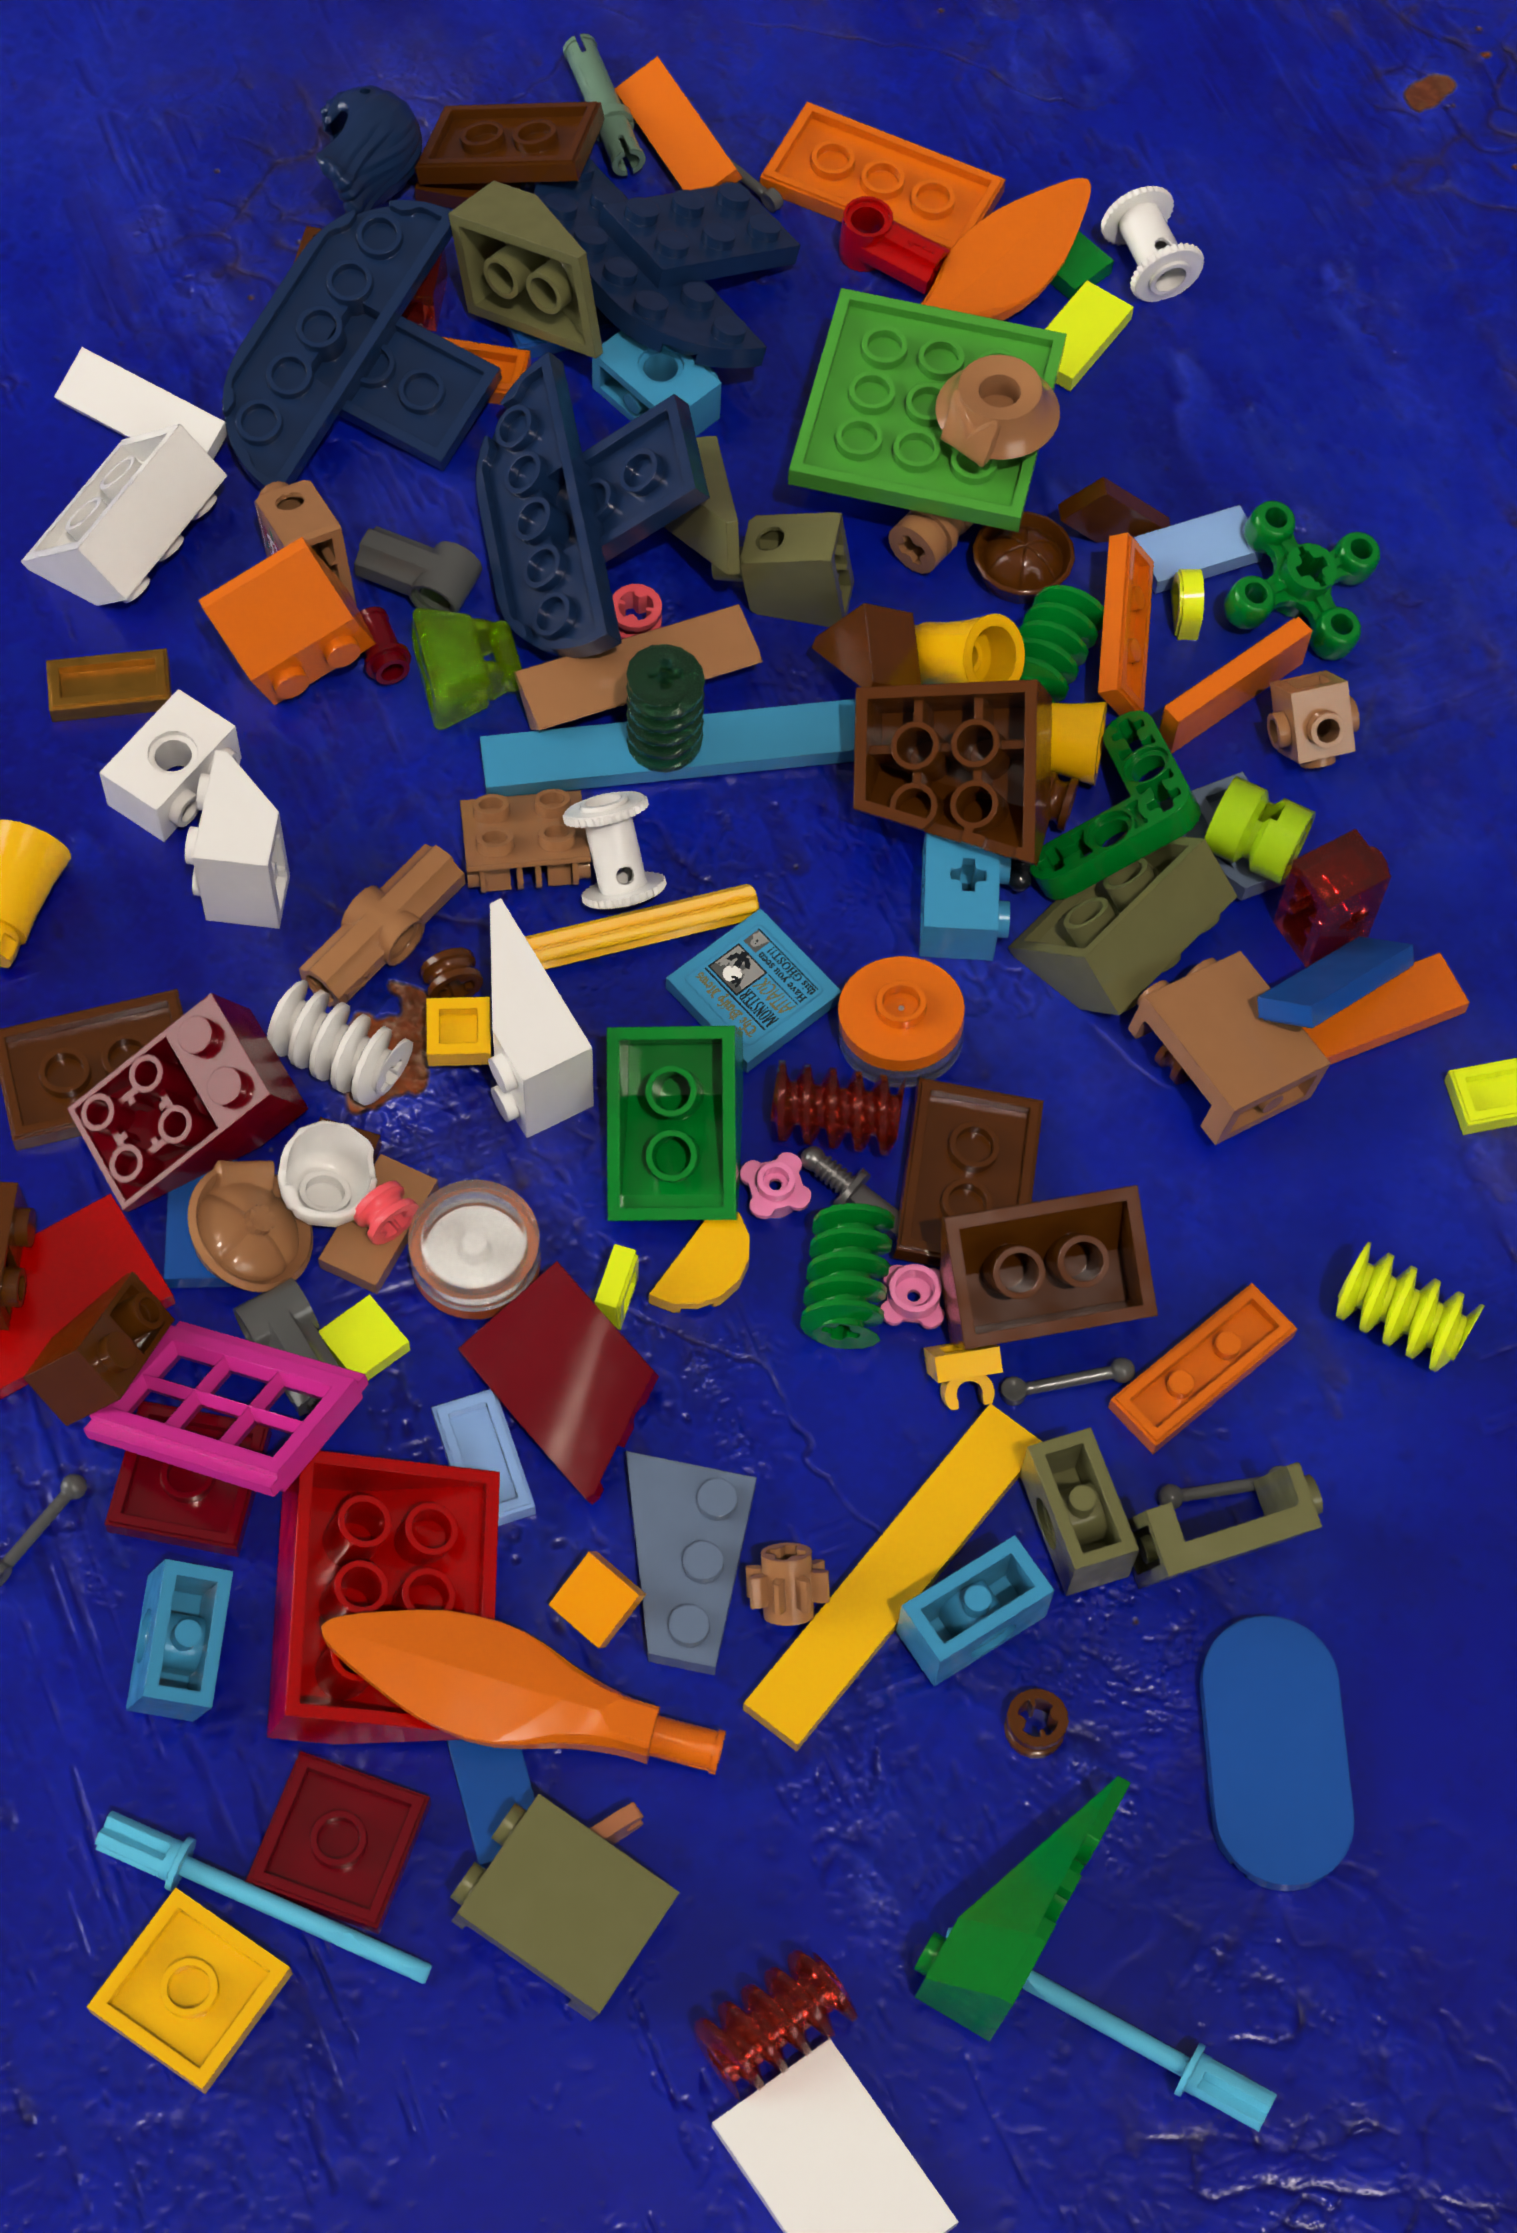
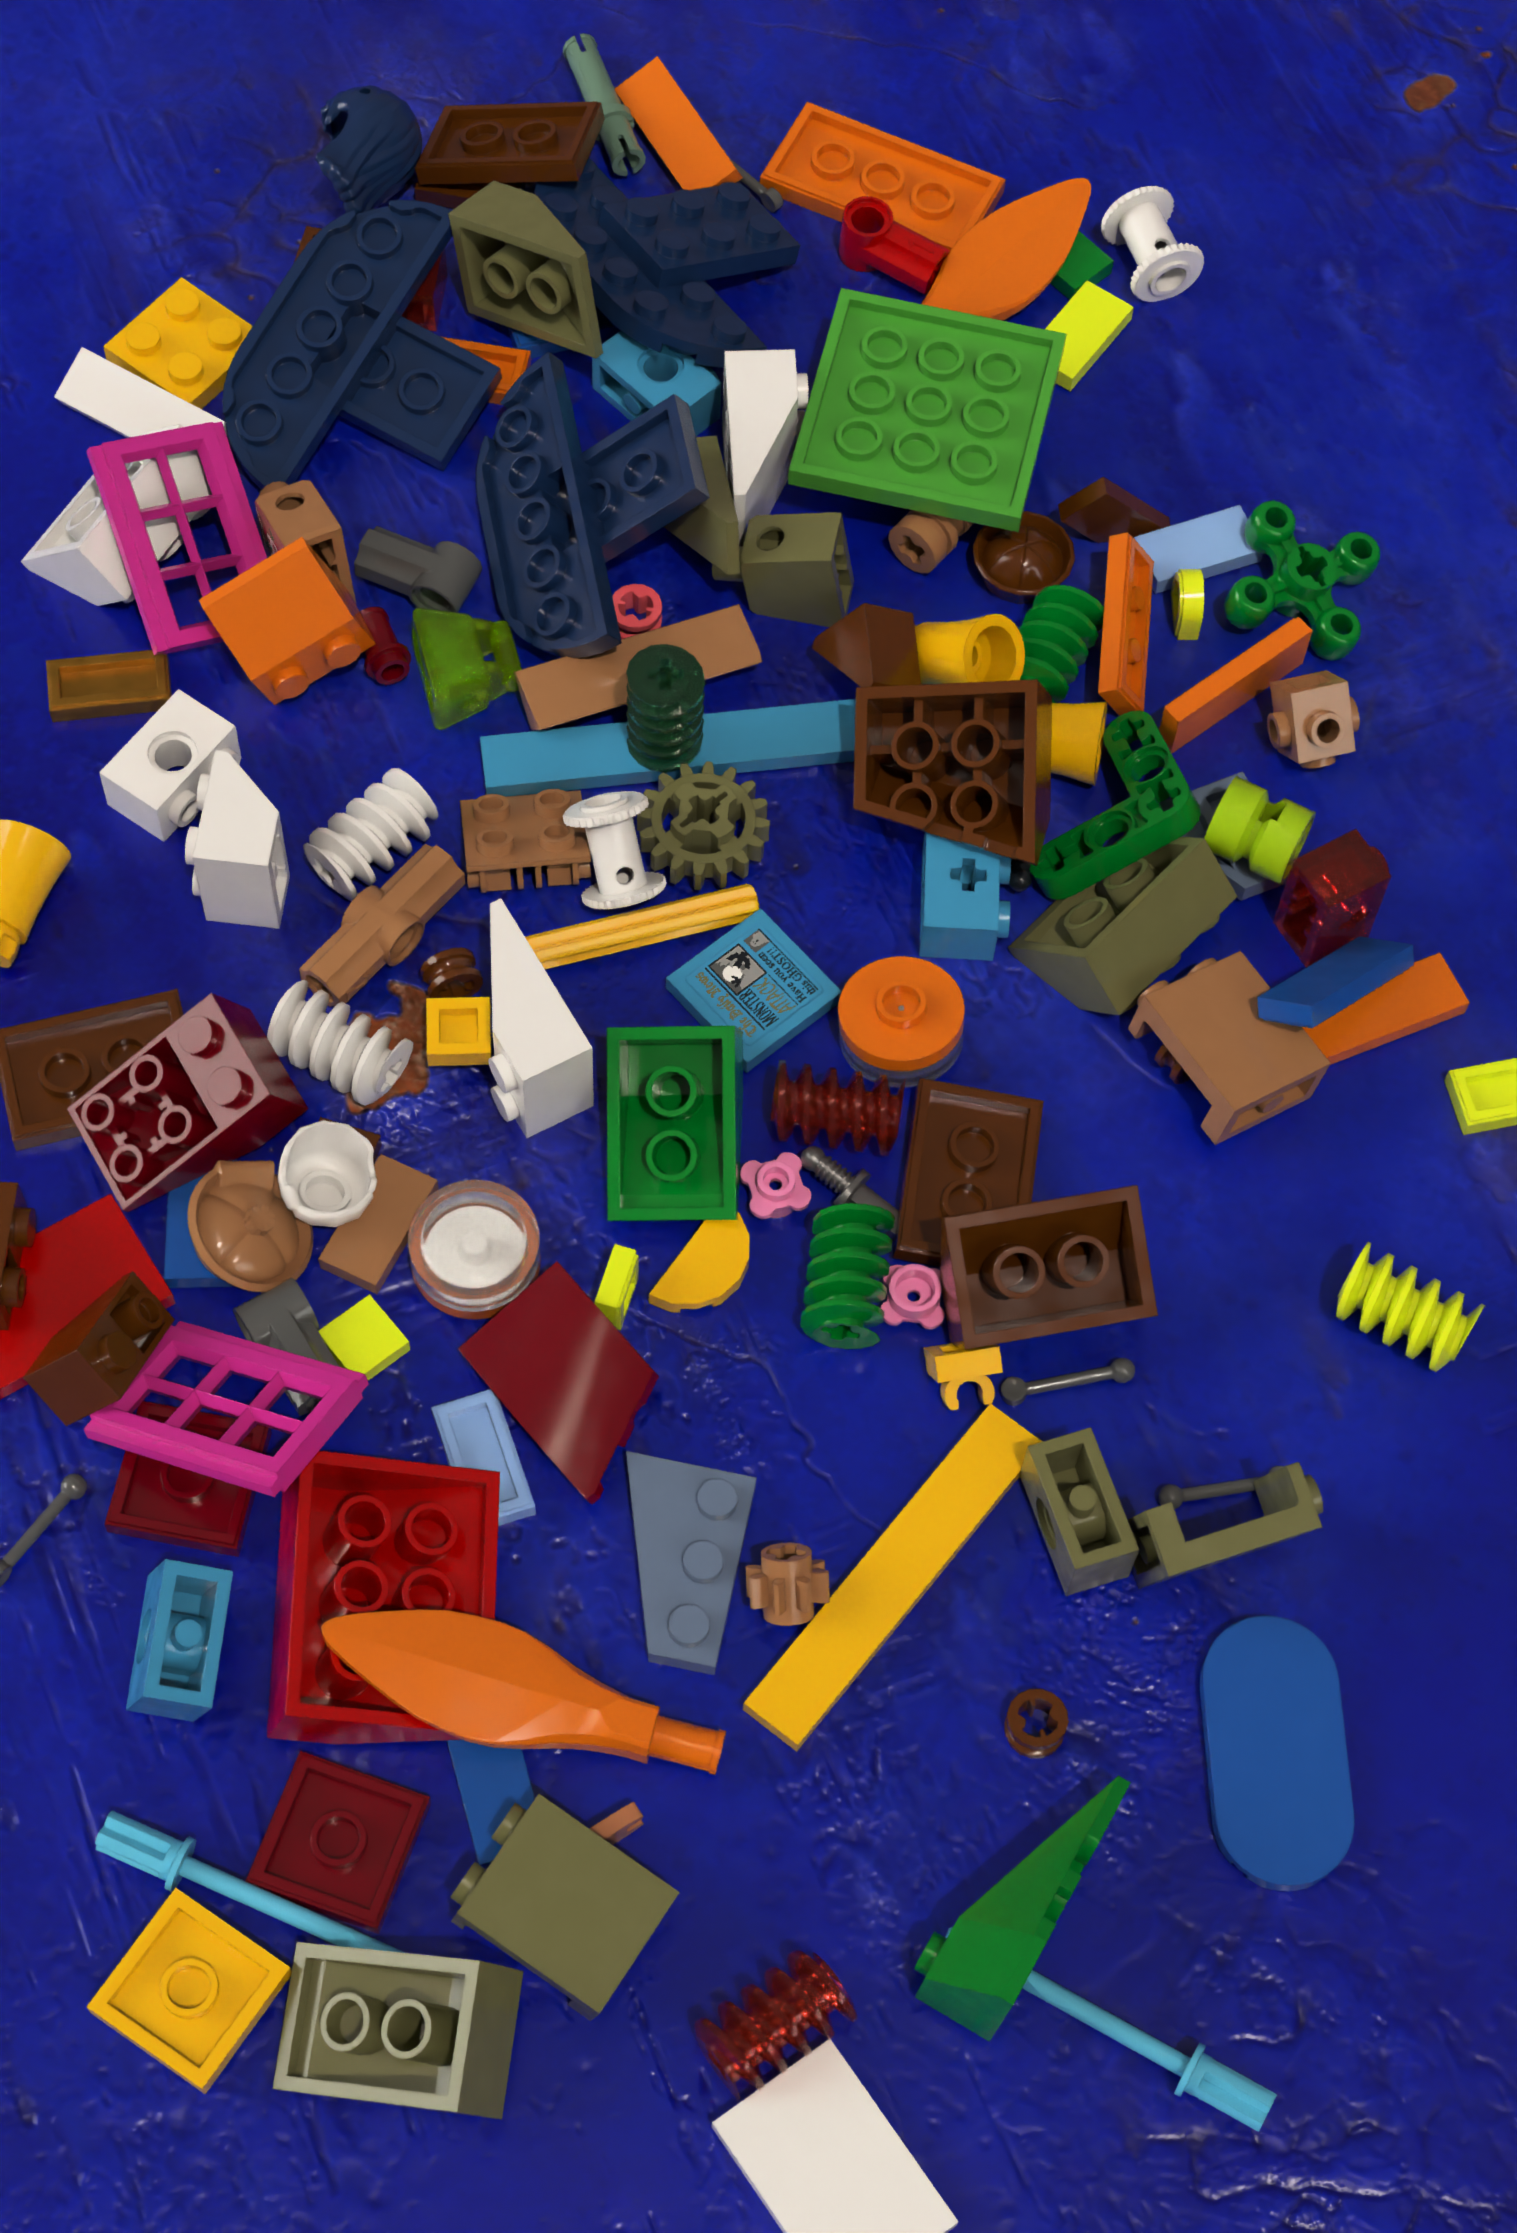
coral bush [354,1181,419,1245] -> none
light orange tile [548,1551,646,1649] -> none
dark azure brick [896,1535,1055,1687] -> none
medium nougat piece [935,355,1060,468] -> none
reddish brown bush [1049,771,1080,831] -> none
orange tile [1108,1283,1297,1454] -> none
none -> dark pink piece [86,422,267,656]
none -> yellow plate [103,277,253,409]
none -> olive slope [272,1942,524,2120]
none -> white piece [303,768,438,901]
none -> olive gear [637,761,770,890]
none -> white slope [722,349,808,546]

